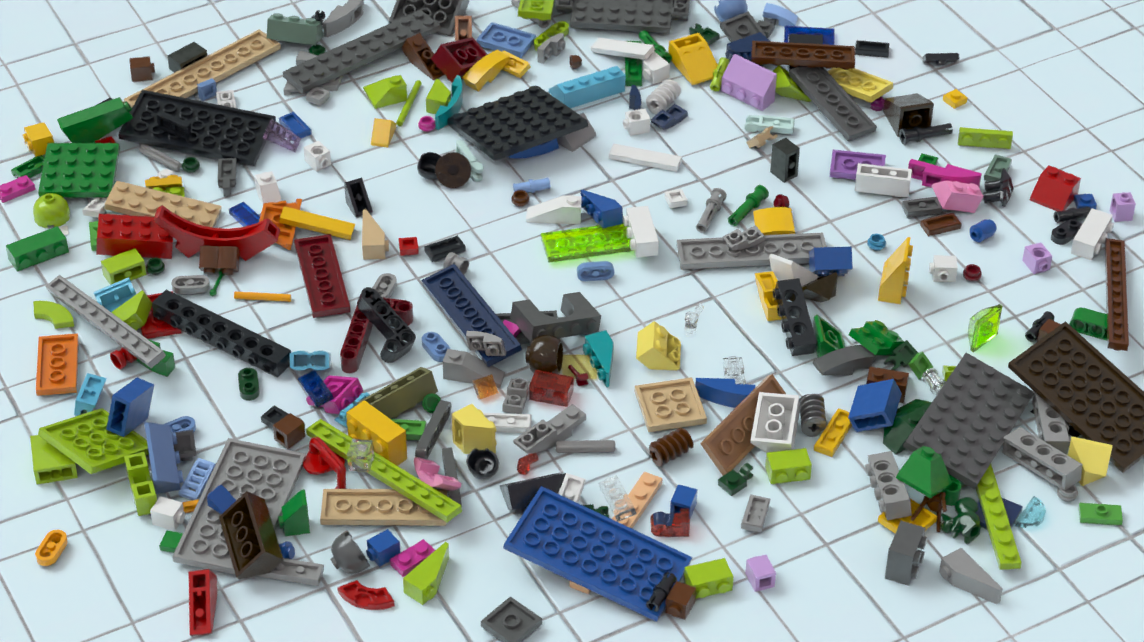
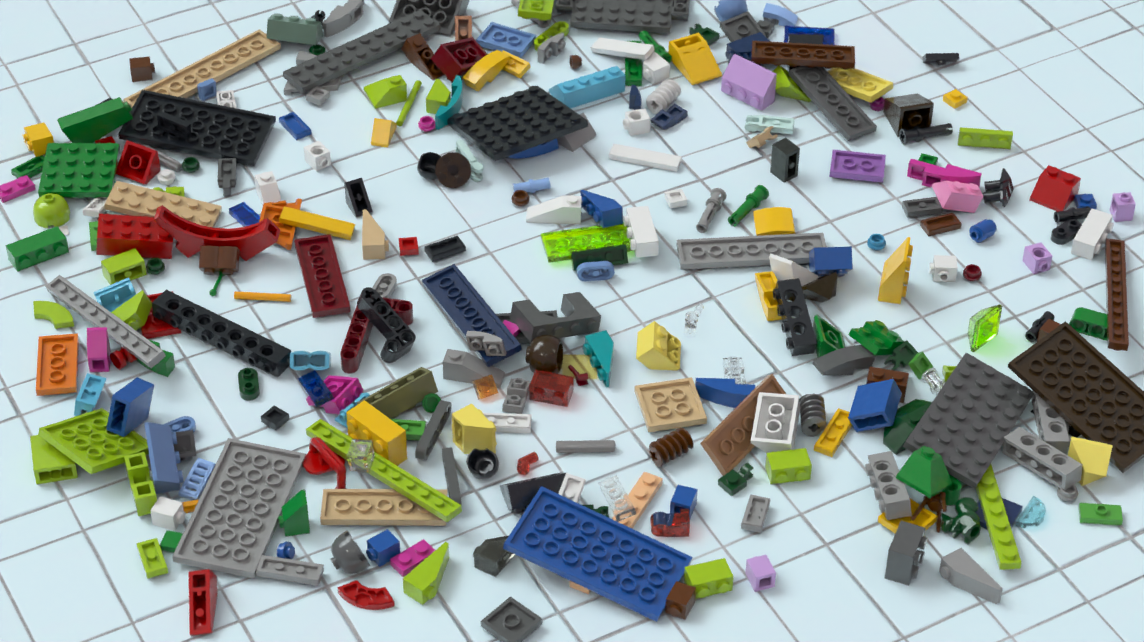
light orange plate [35,530,68,566] -> none
yellow plate [145,175,183,190] -> none
pearl dark grey brick [167,42,208,73] -> none
light grey plate [171,275,210,294] -> none
blue slope [207,485,236,514] -> none
dark brown slope [219,491,284,579] -> none
clear purple slope [263,119,301,152] -> none
reddish brown brick [273,413,306,449] -> none
bright pink slope [414,457,462,491] -> none
medium blue plate [422,332,450,362] -> none
light grey wheel [443,252,469,275] -> none
light grey slope [513,404,586,454] -> none
black pin [646,572,677,612] -> none
lime pin [710,58,730,91] -> none
light grey slope [723,225,766,250] -> none
dark red plate [773,194,790,208] -> none
black tile [855,40,890,58] -> none
white brick [855,163,912,197] -> none
sand green plate [984,154,1012,181] -> none
none -> dark pink slope [87,327,111,372]
none -> red slope [116,140,161,185]
none -> lime plate [136,538,168,579]
none -> clear smoke slope [473,536,515,577]
none -> dark green plate [570,244,628,271]

